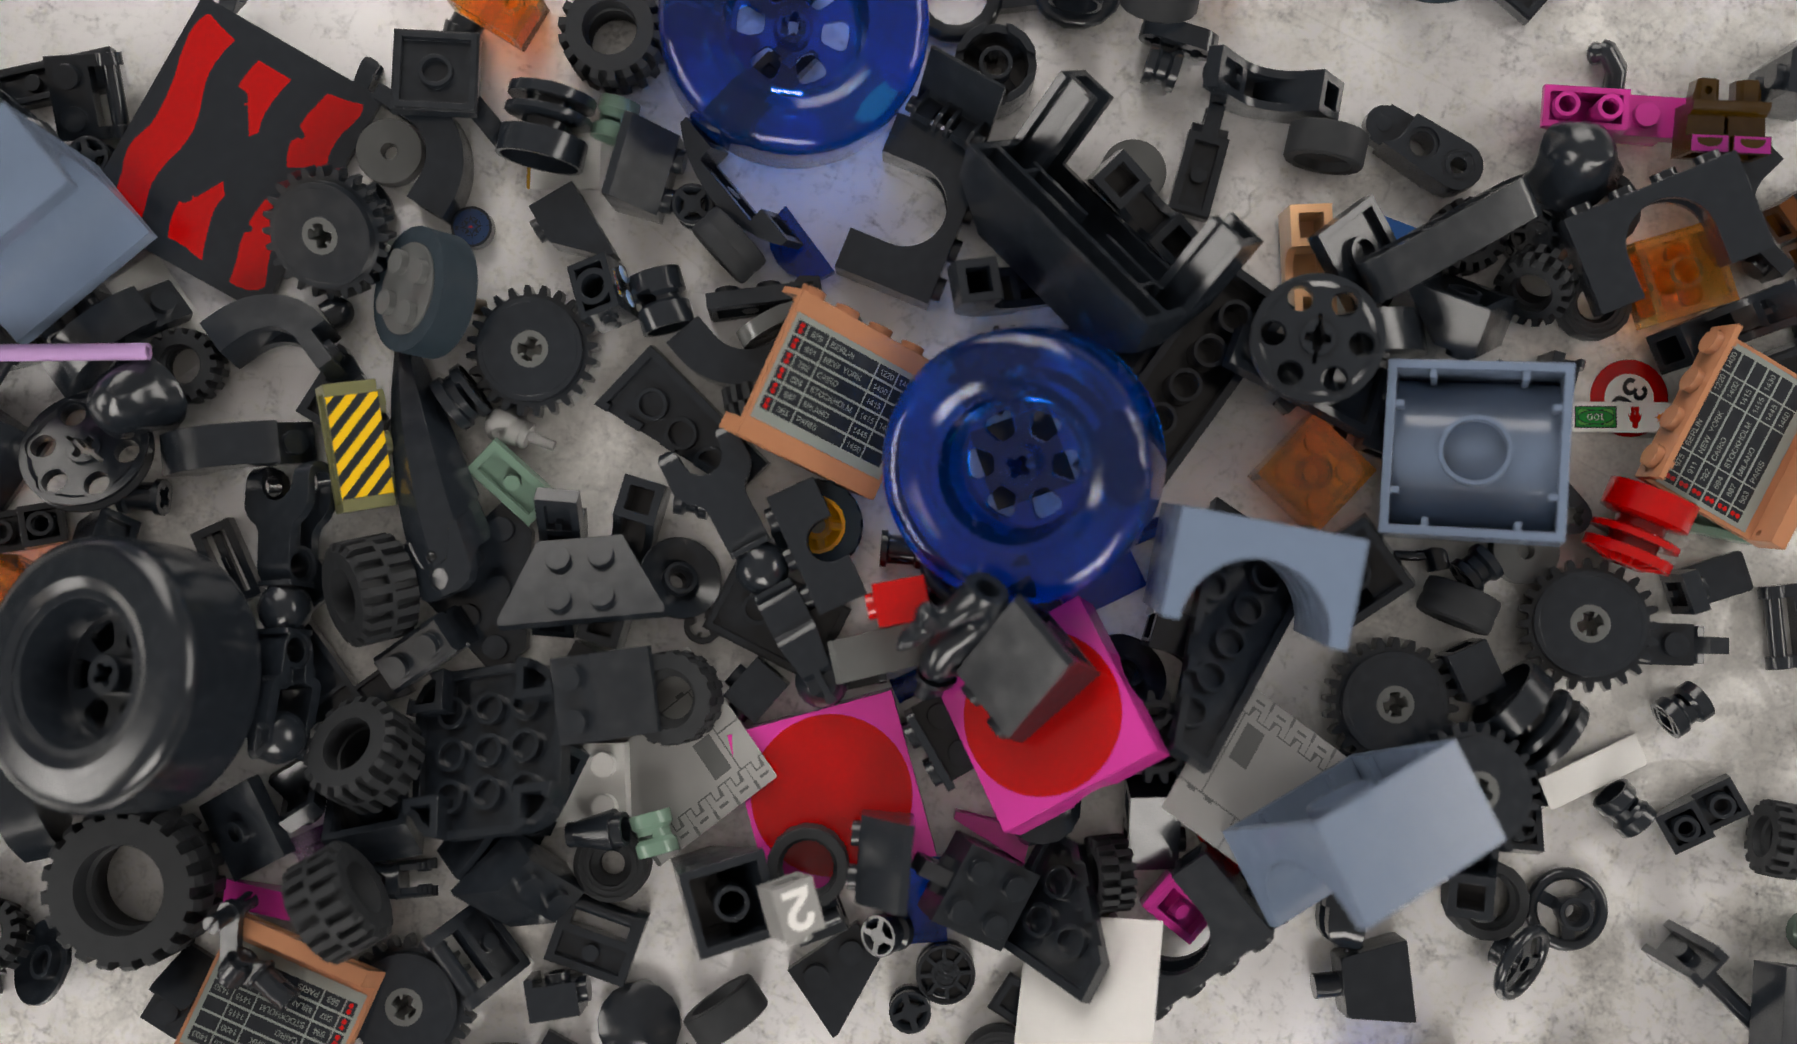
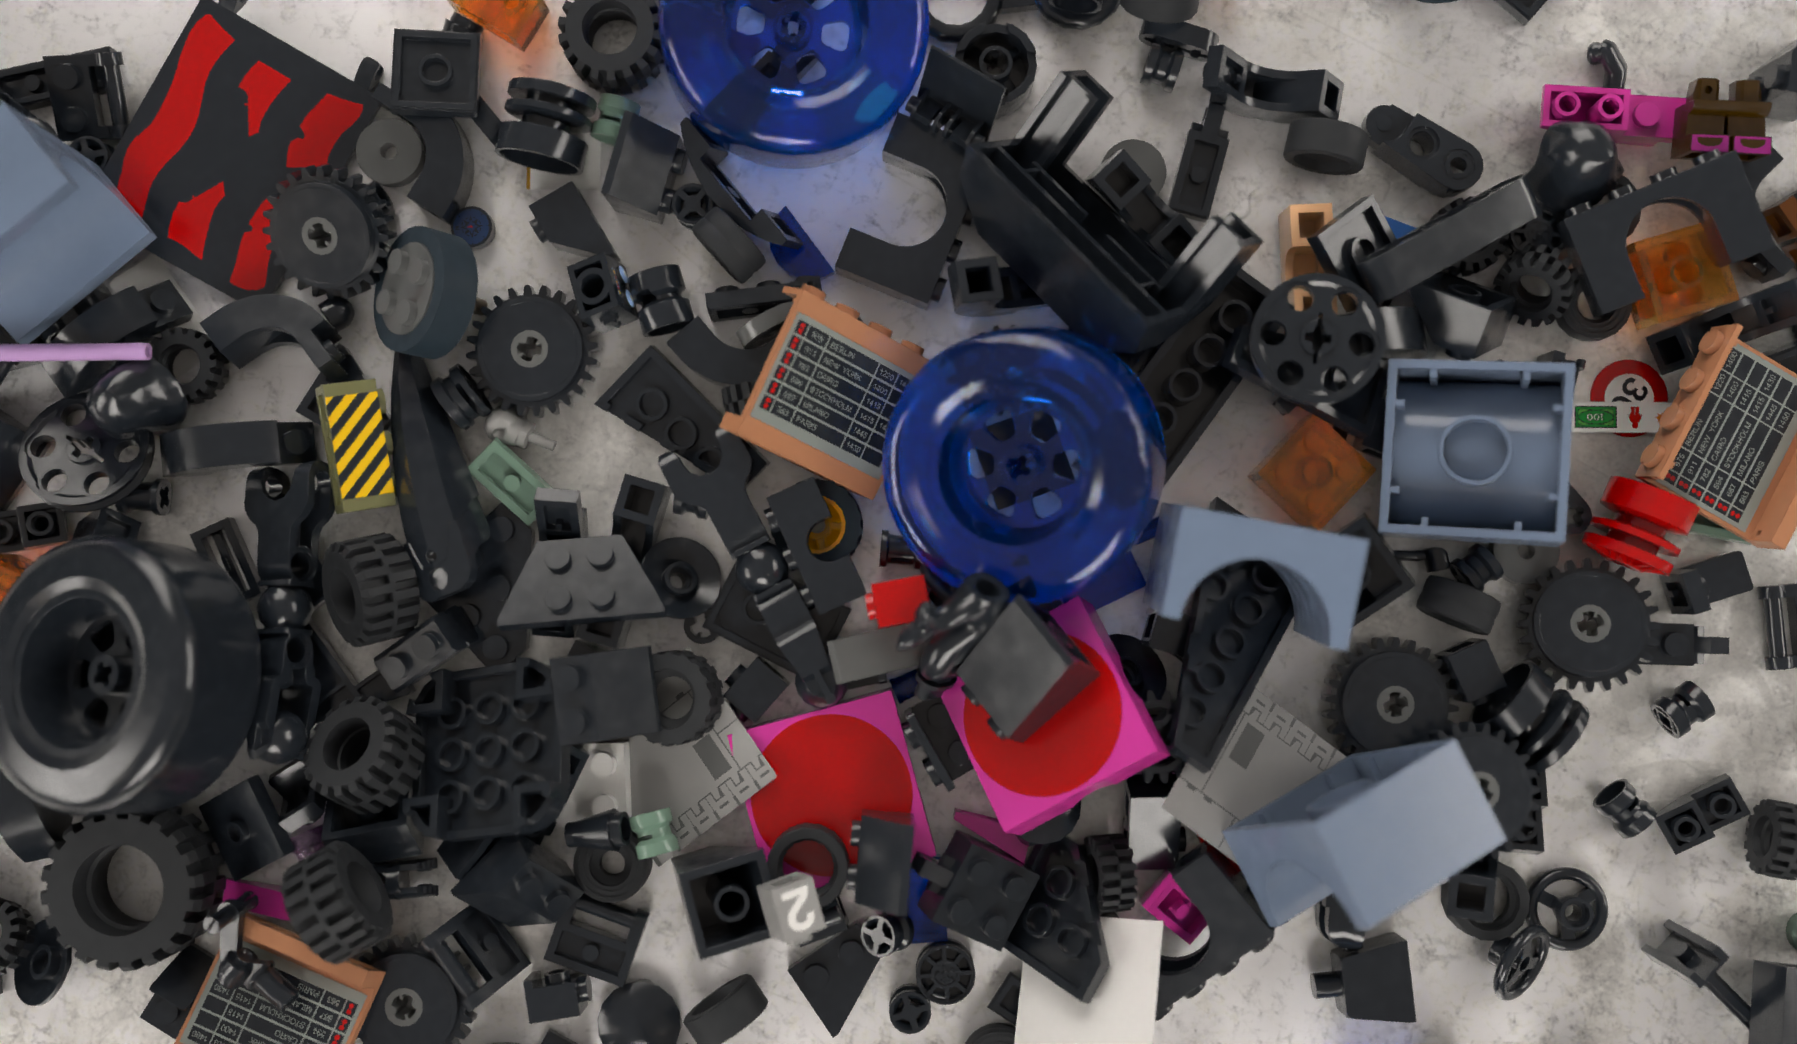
white sticker [1538,733,1648,811] -> none

